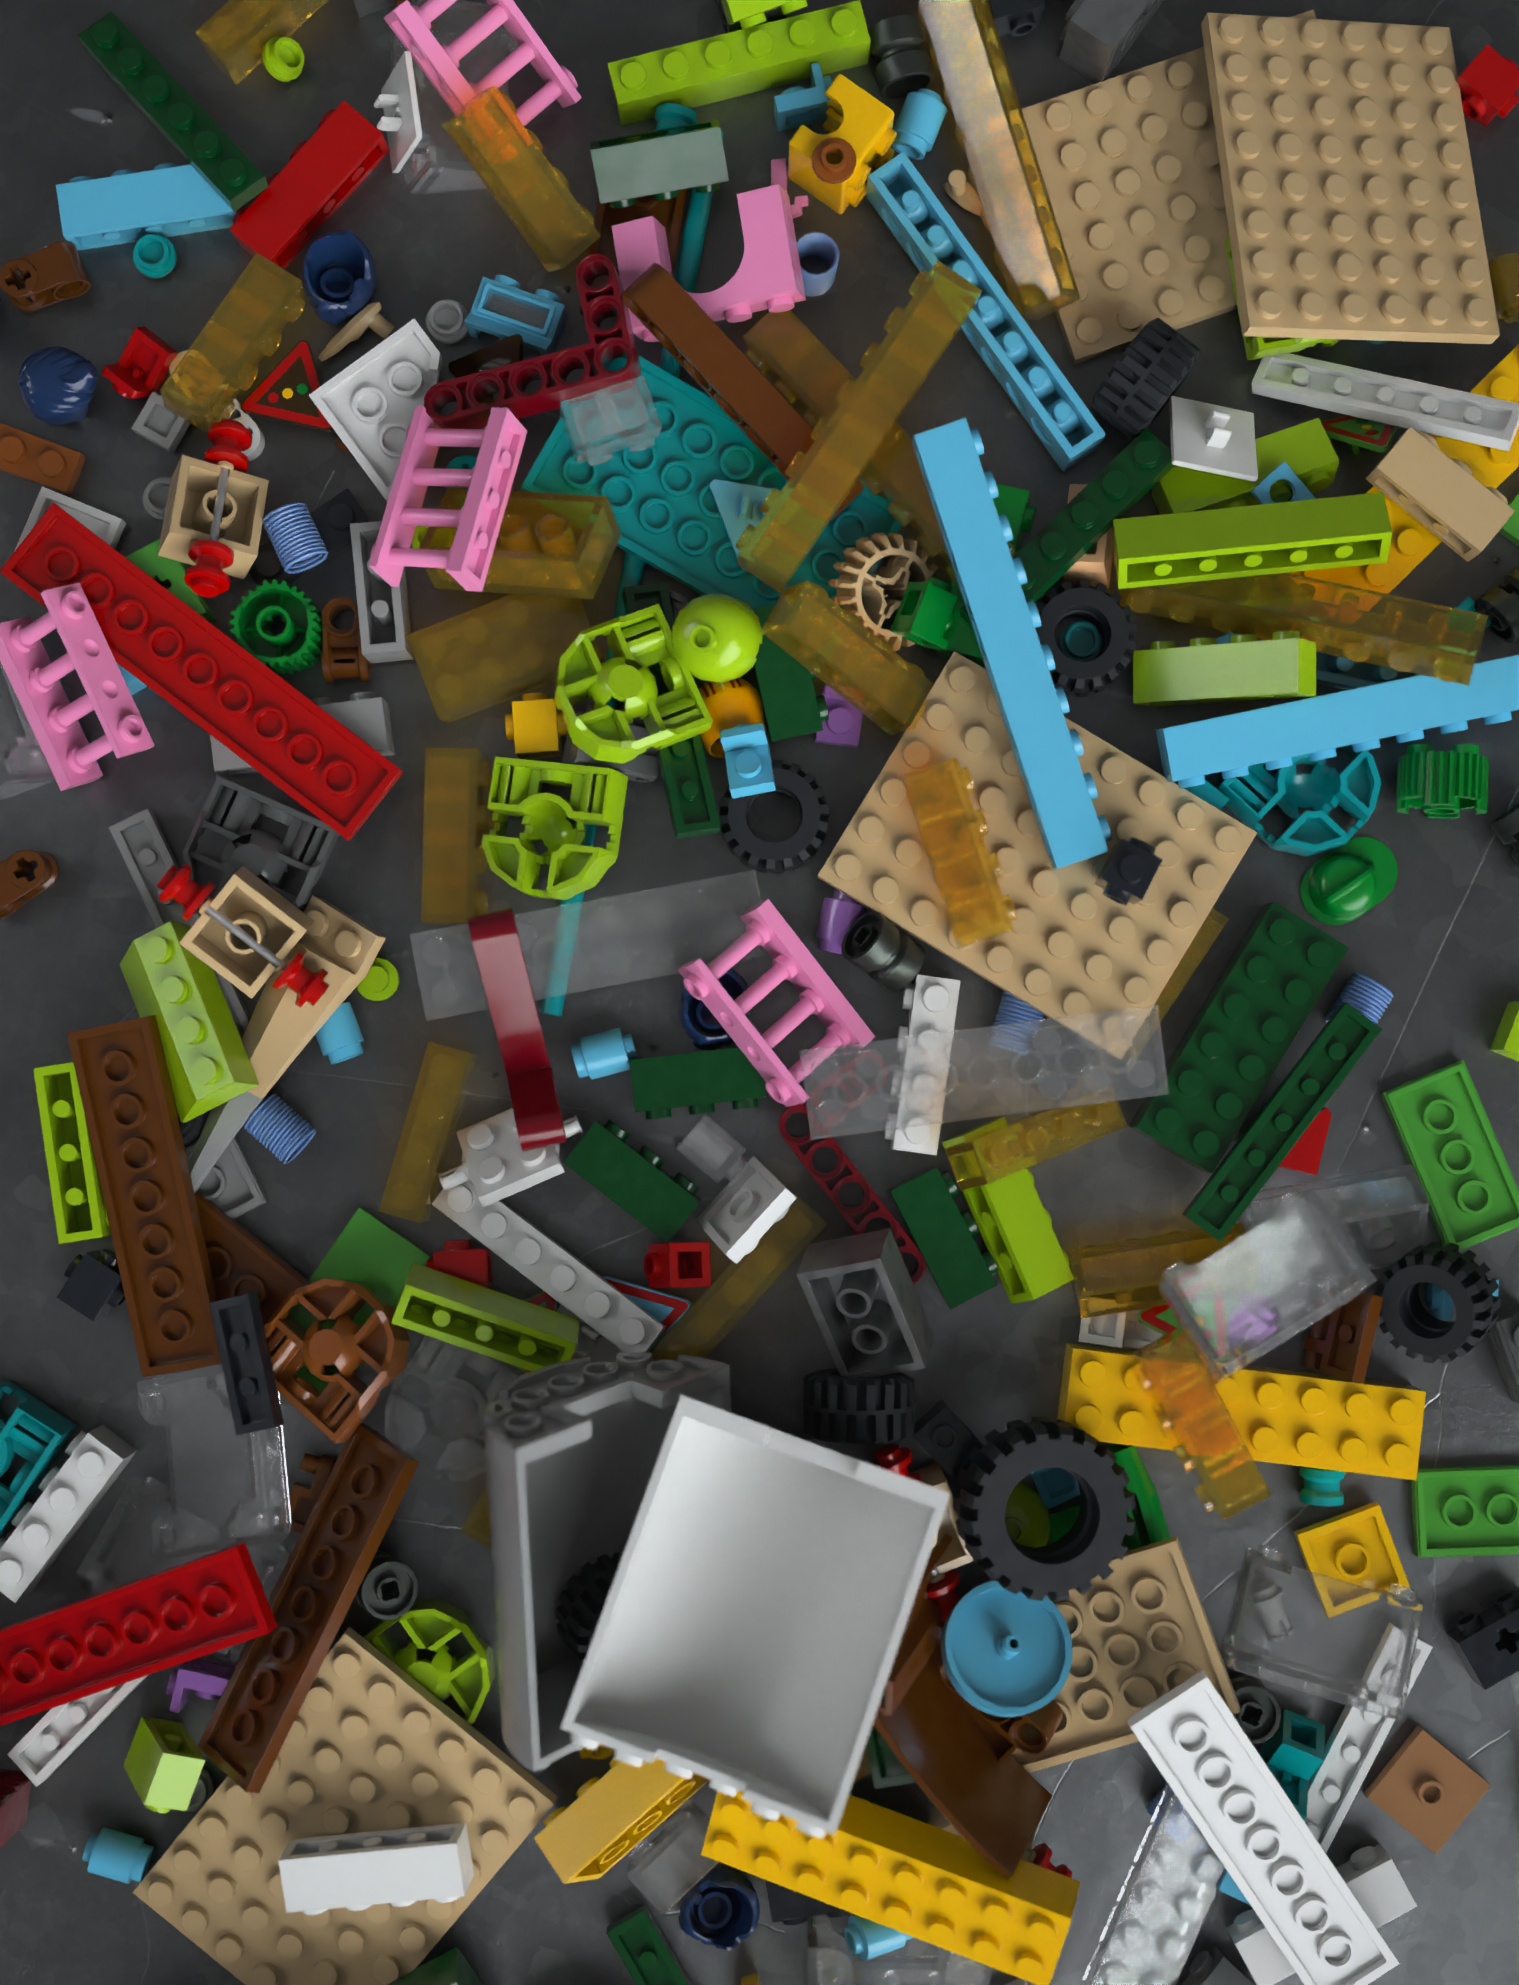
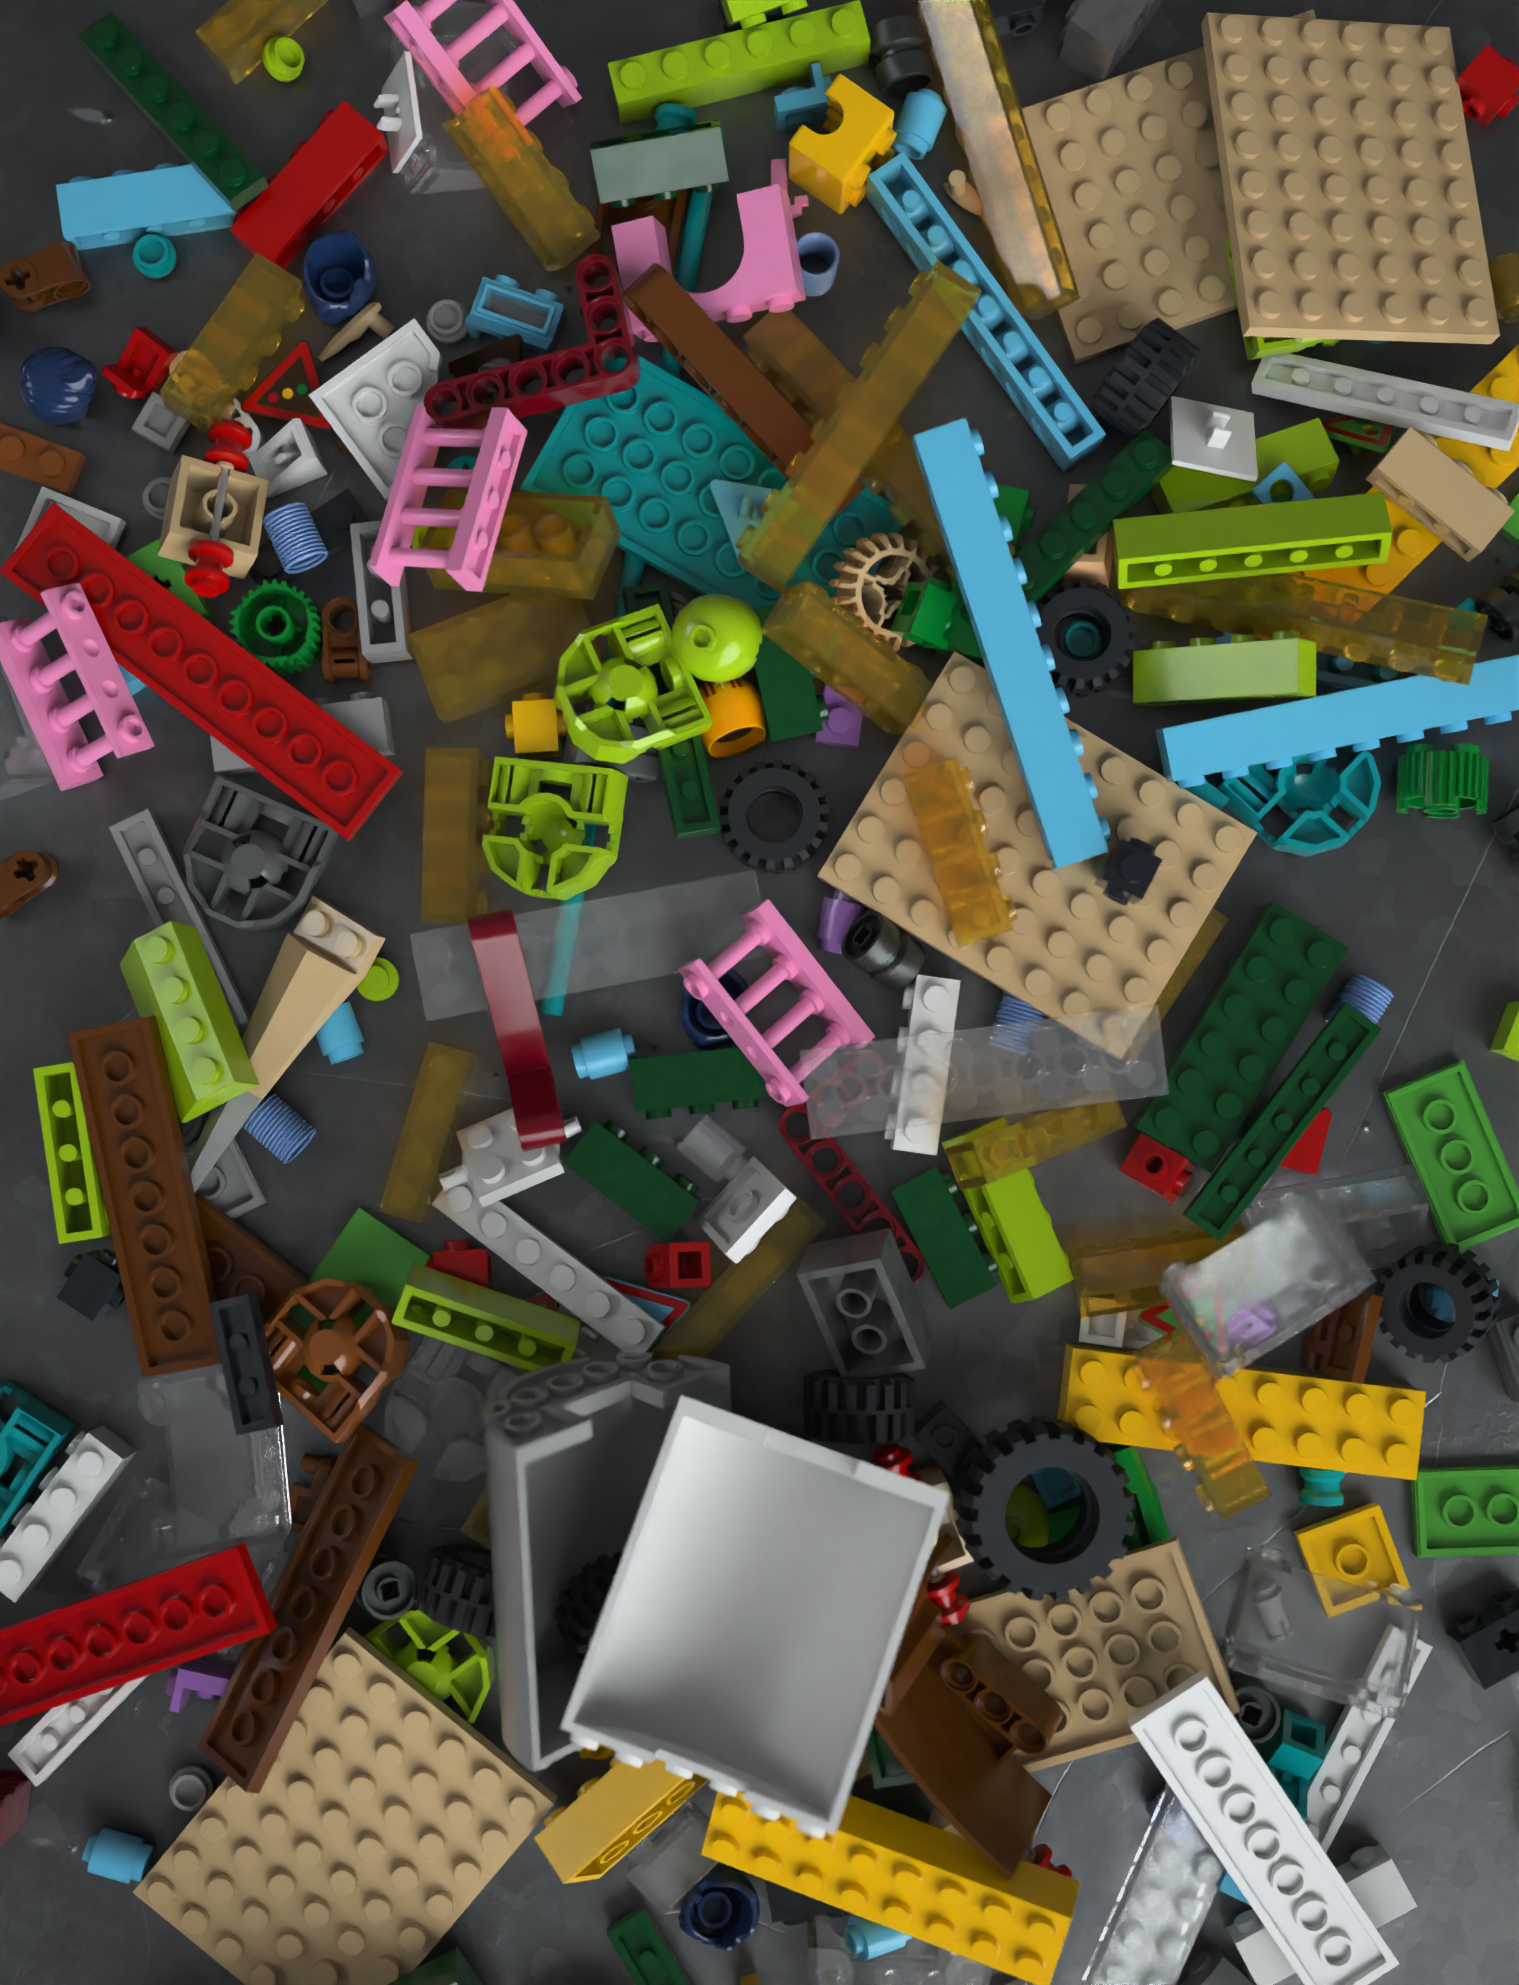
lime brick [123,1716,205,1813] -> none
tan brick [156,863,330,1008] -> none
white brick [278,1823,474,1915] -> none
clear brick [560,376,662,466] -> none
medium azure bracket [720,723,776,799] -> none
dark orange plate [812,137,856,184] -> none
medium azure piece [941,1581,1073,1717] -> none
green piece [1300,837,1398,925] -> none
medium nougat plate [1364,1725,1491,1854] -> none
none -> white slope [249,418,328,498]
none -> black tyre [415,1545,496,1638]
none -> red brick [1119,1133,1196,1204]

